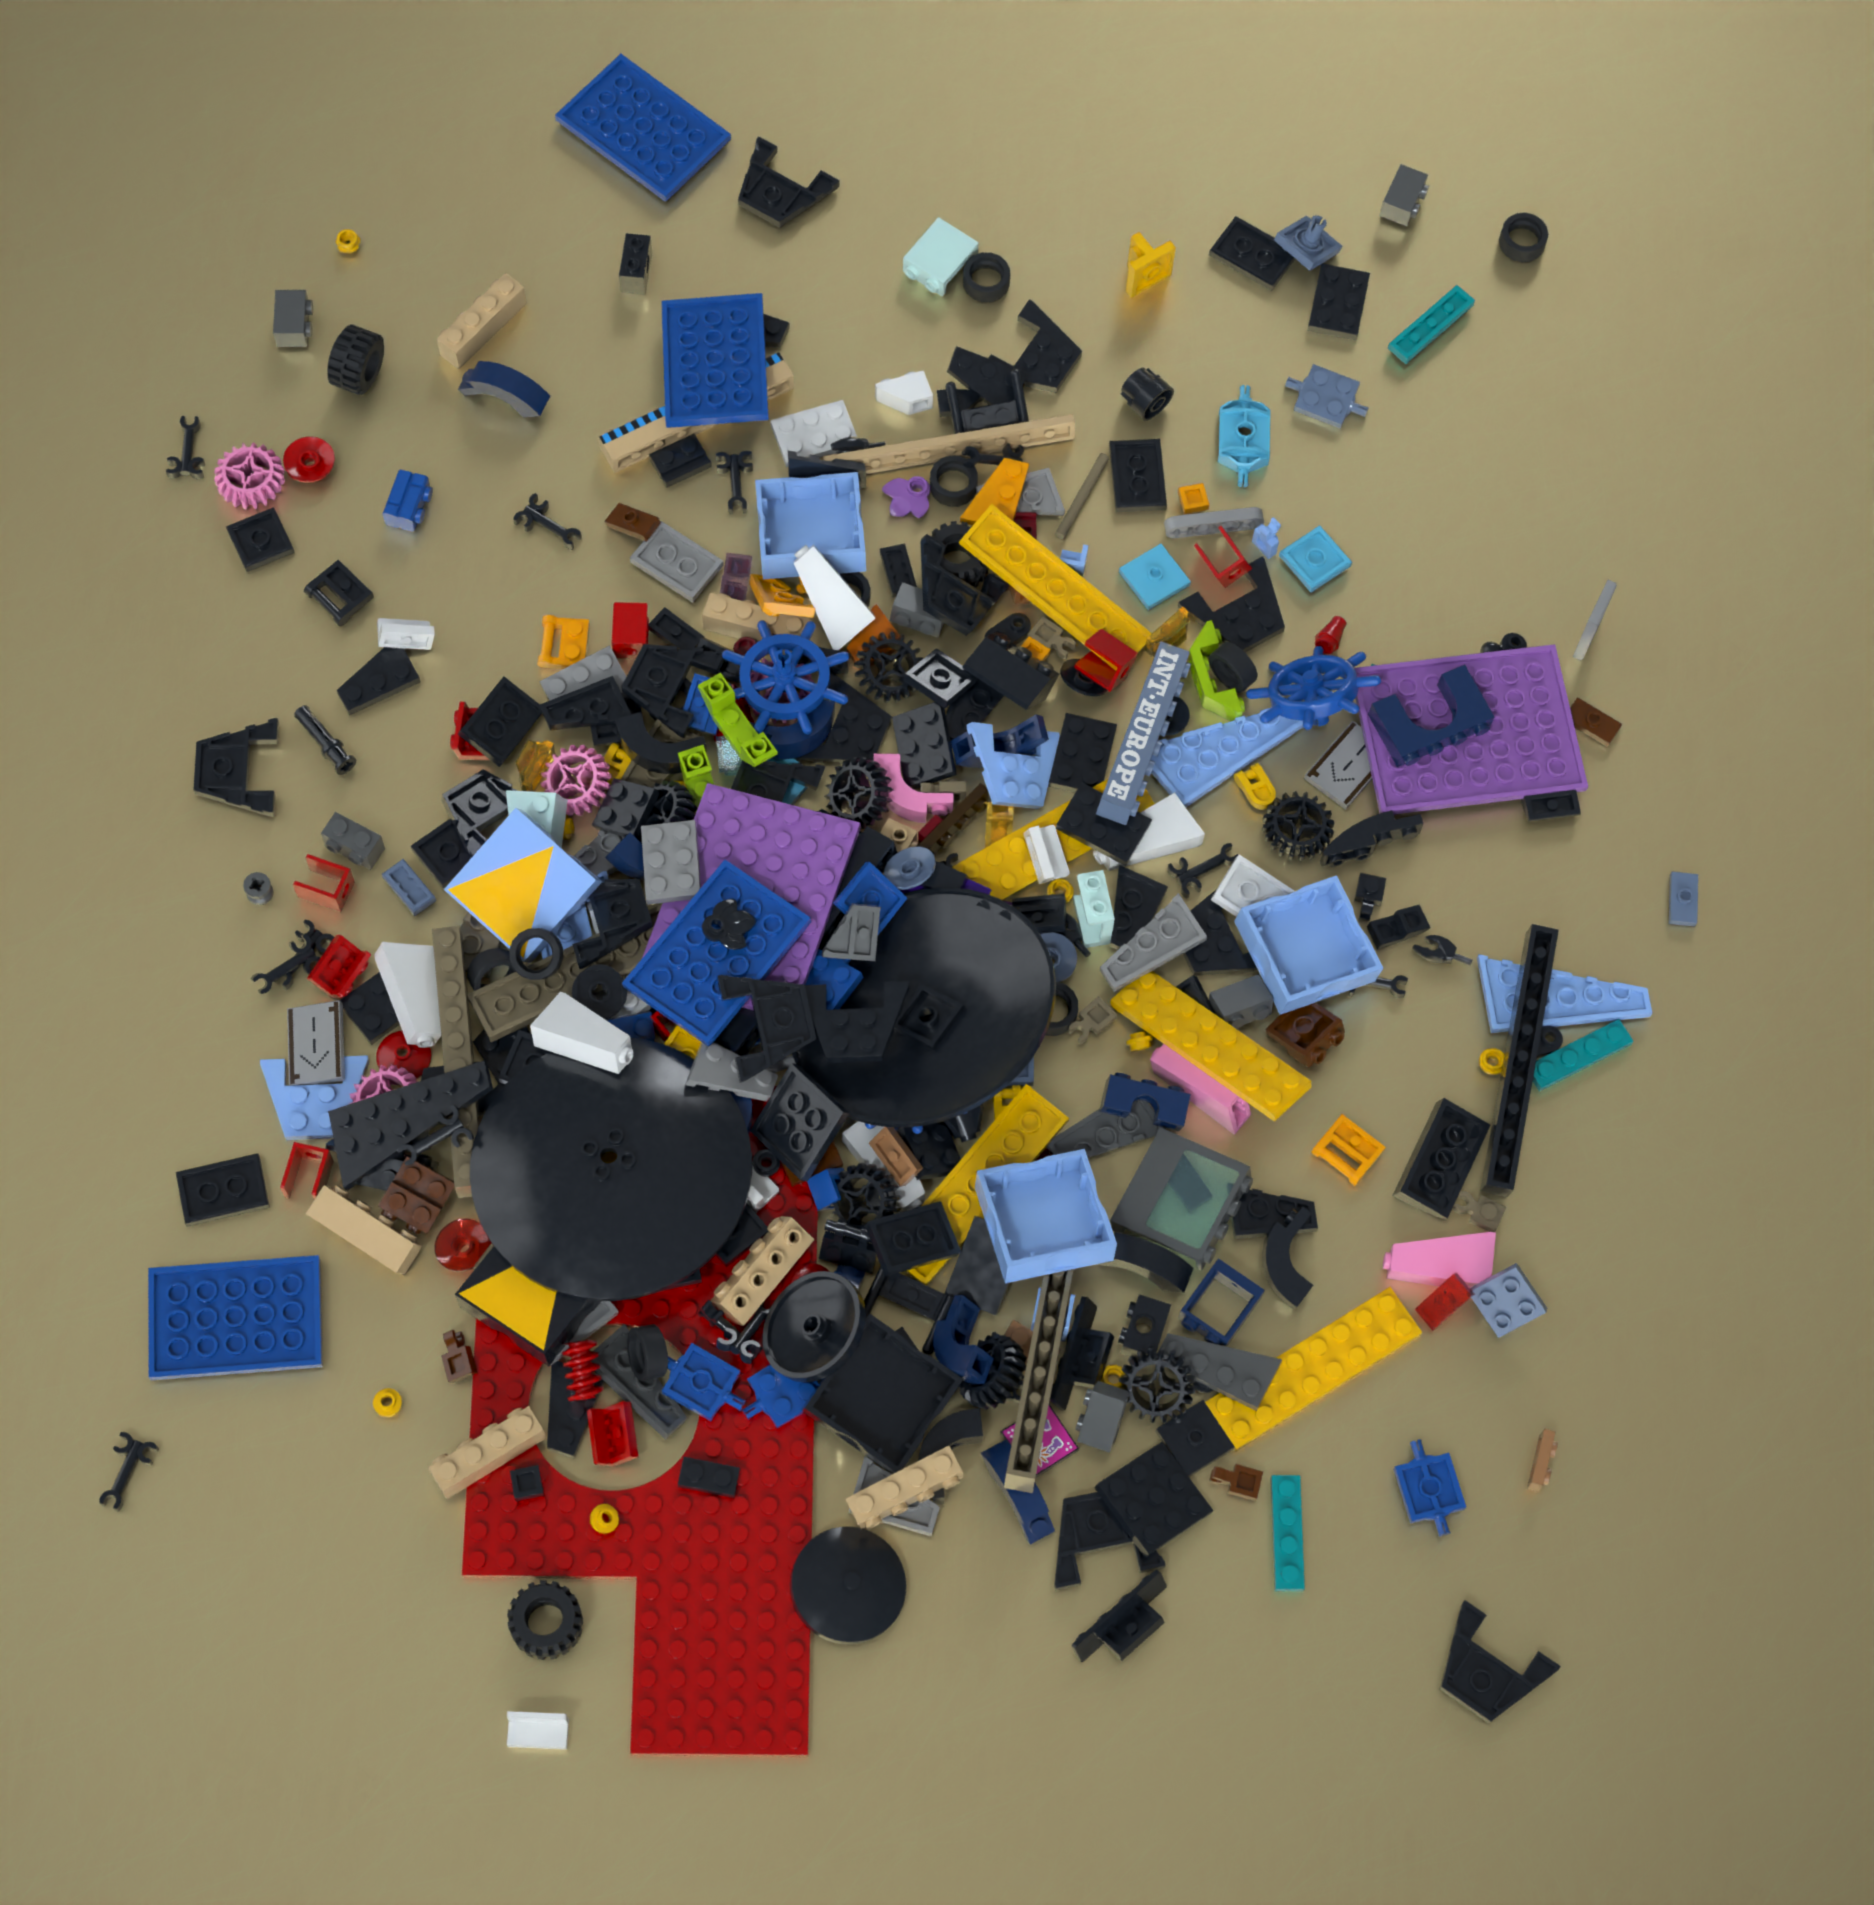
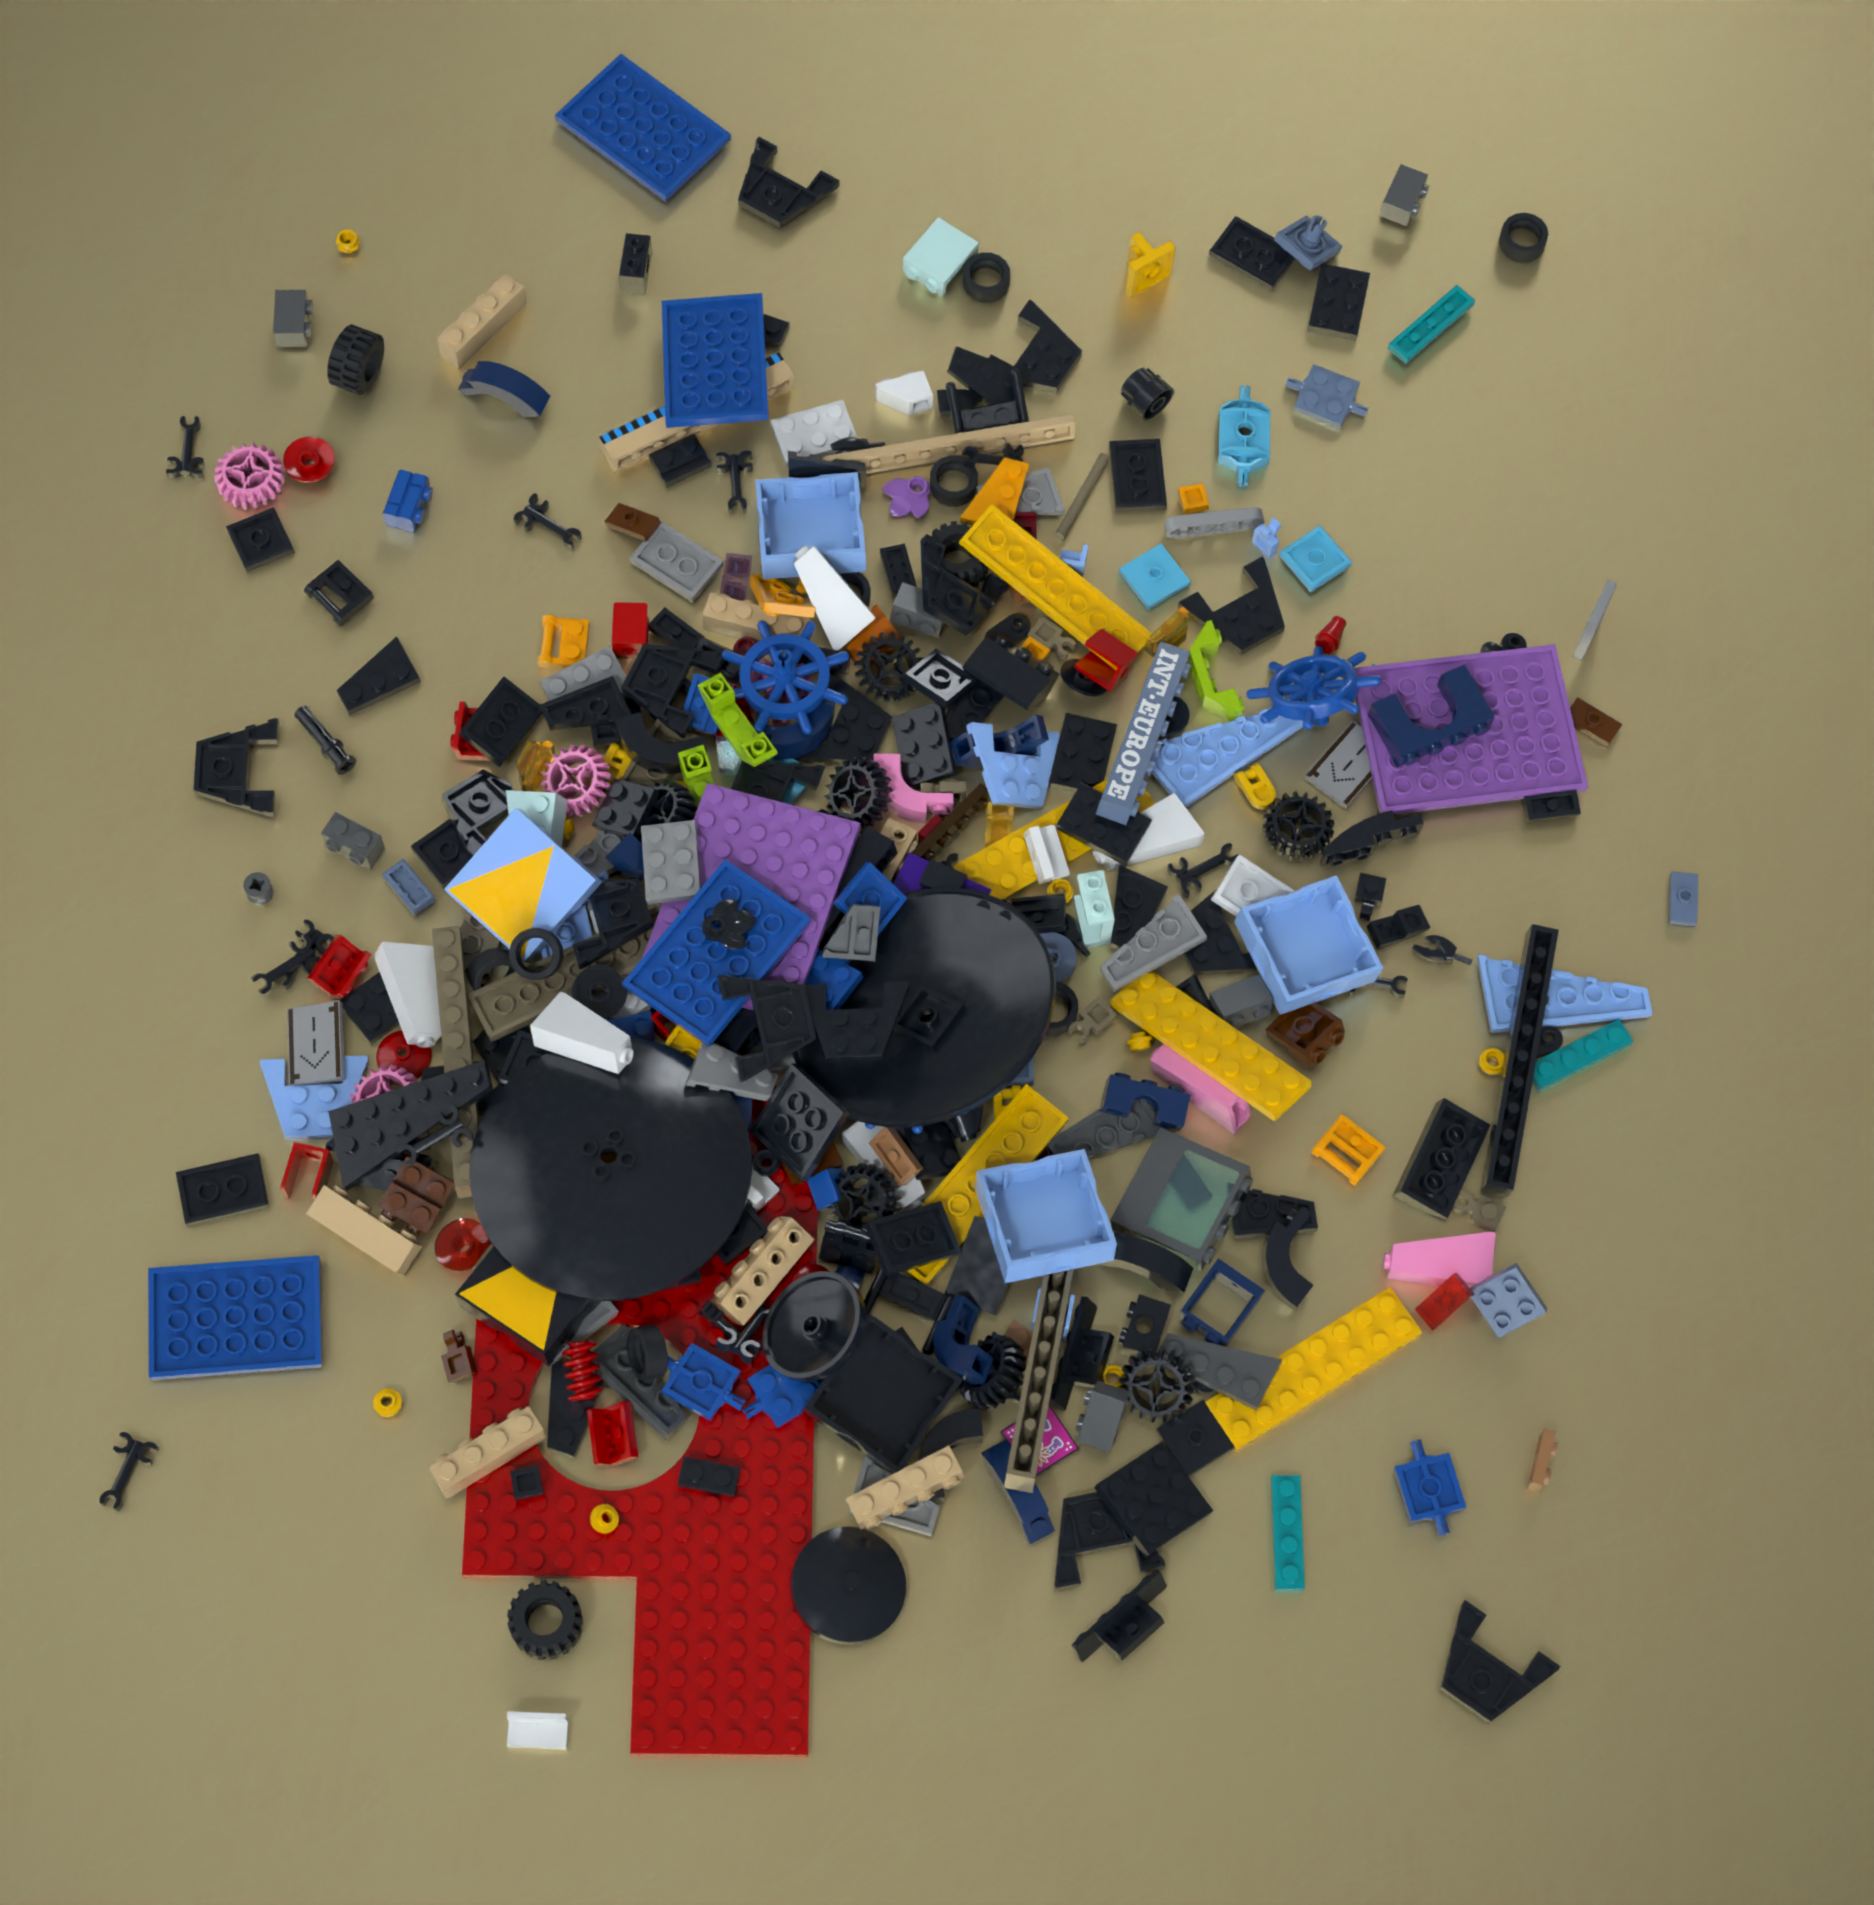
red piece [293,854,355,913] -> none
white panel [377,618,435,650] -> none
sand blue dish [884,847,936,890] -> none
red piece [1194,526,1252,588] -> none
black tyre [1209,642,1258,693] -> none
reddish brown plate [1209,1464,1263,1501] -> none

